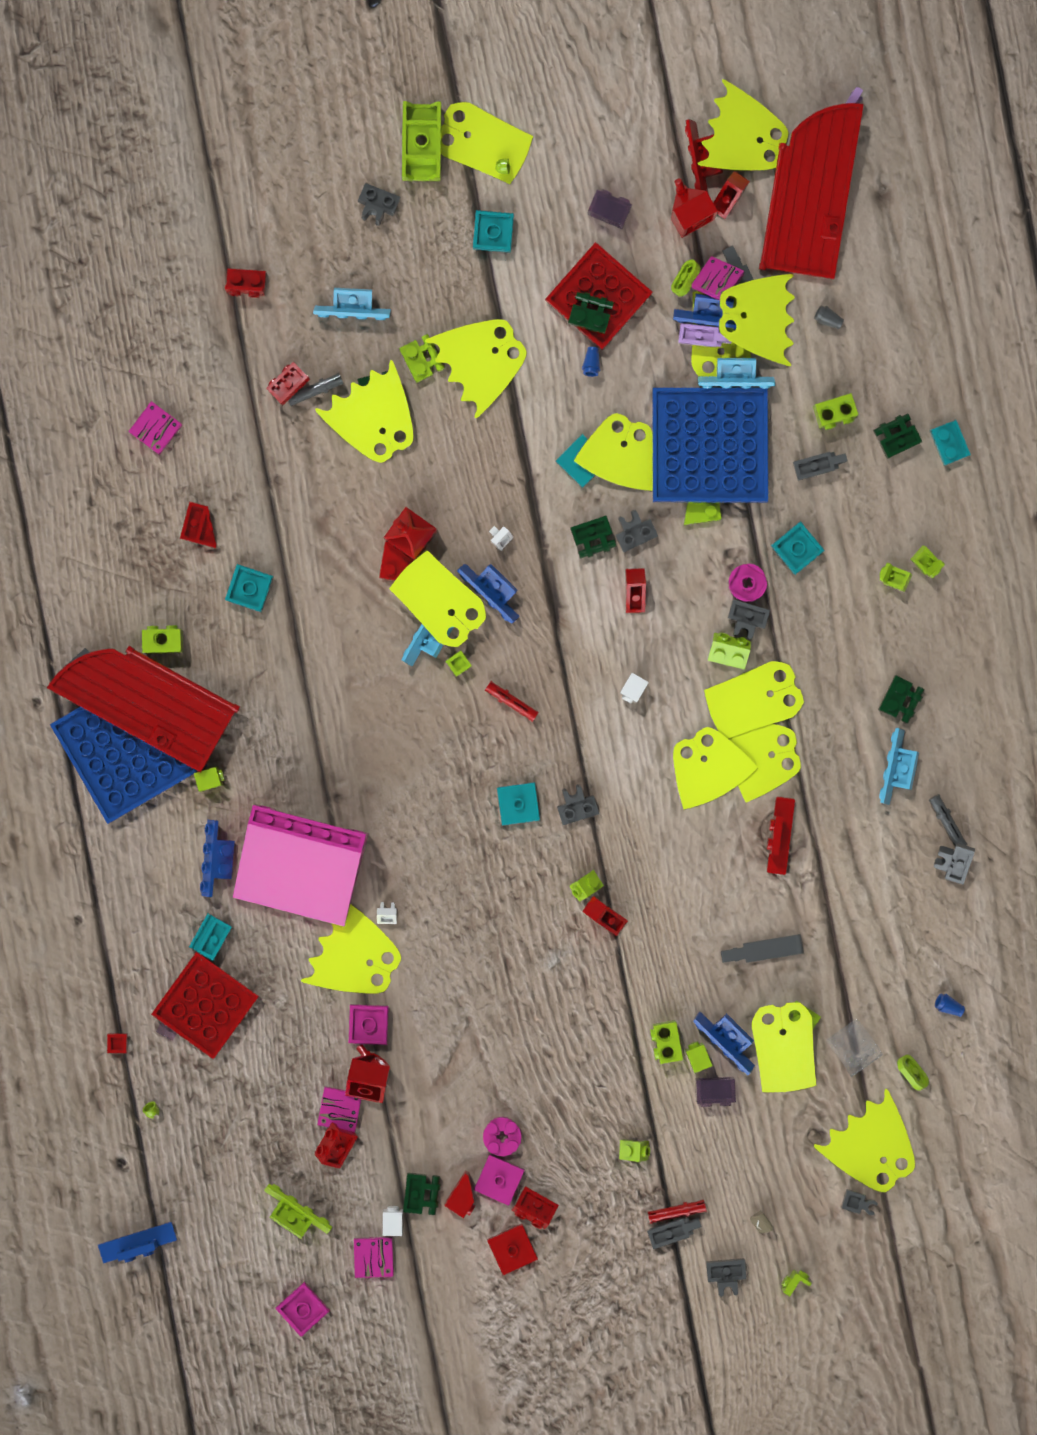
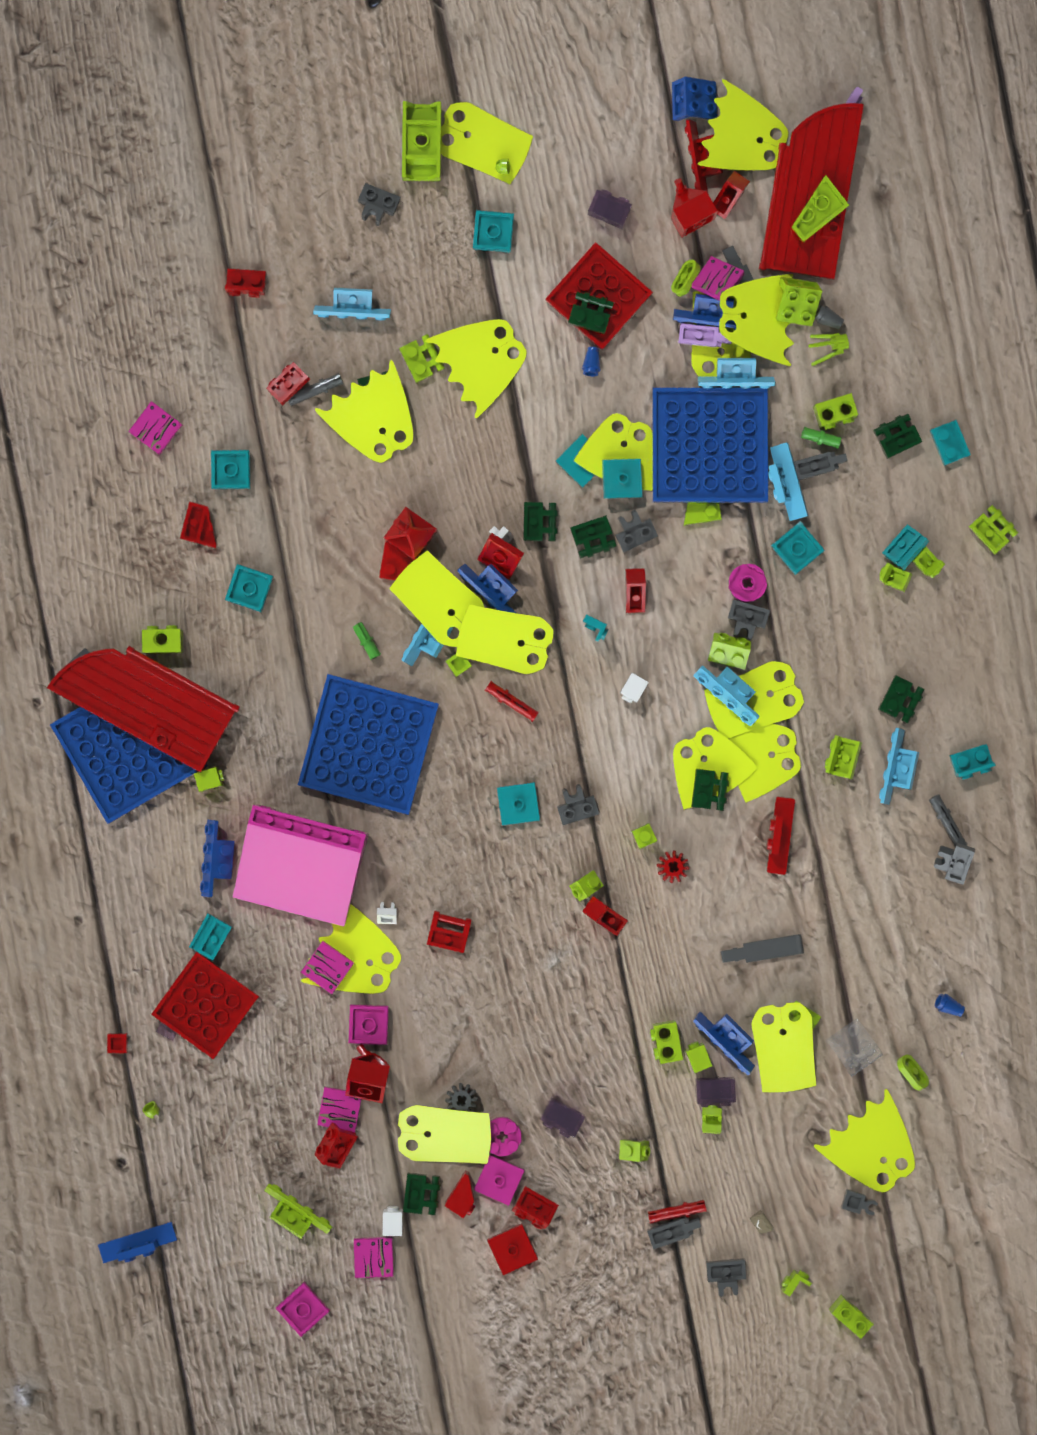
none -> teal plate [211,450,250,489]
none -> blue plate [298,674,439,815]
none -> dark pink tile [301,941,354,994]
none -> bright green axle [353,622,381,660]
none -> neon yellow piece [398,1105,491,1164]
none -> red plate [426,911,472,953]
none -> dark grey gear [445,1083,478,1112]
none -> neon yellow piece [456,604,554,674]
none -> red tile [477,533,524,580]
none -> dark green plate [523,502,558,542]
none -> clear purple brick [540,1097,585,1138]
none -> teal bracket [583,614,608,642]
none -> teal plate [602,459,642,499]
none -> lime brick [631,823,657,849]
none -> red gear [657,850,689,883]
none -> blue bracket [672,77,717,121]
none -> dark green plate [691,769,729,811]
none -> medium azure bracket [693,666,760,726]
none -> lime bracket [702,1105,722,1134]
none -> medium azure bracket [768,443,808,521]
none -> lime bracket [776,277,822,326]
none -> lime wing [791,175,849,242]
none -> bright green pin [801,426,841,449]
none -> lime plant [808,333,849,366]
none -> lime bracket [825,735,862,780]
none -> lime brick [829,1294,874,1339]
none -> teal plate [882,524,929,570]
none -> teal bracket [949,744,996,780]
none -> lime plate [968,505,1018,555]

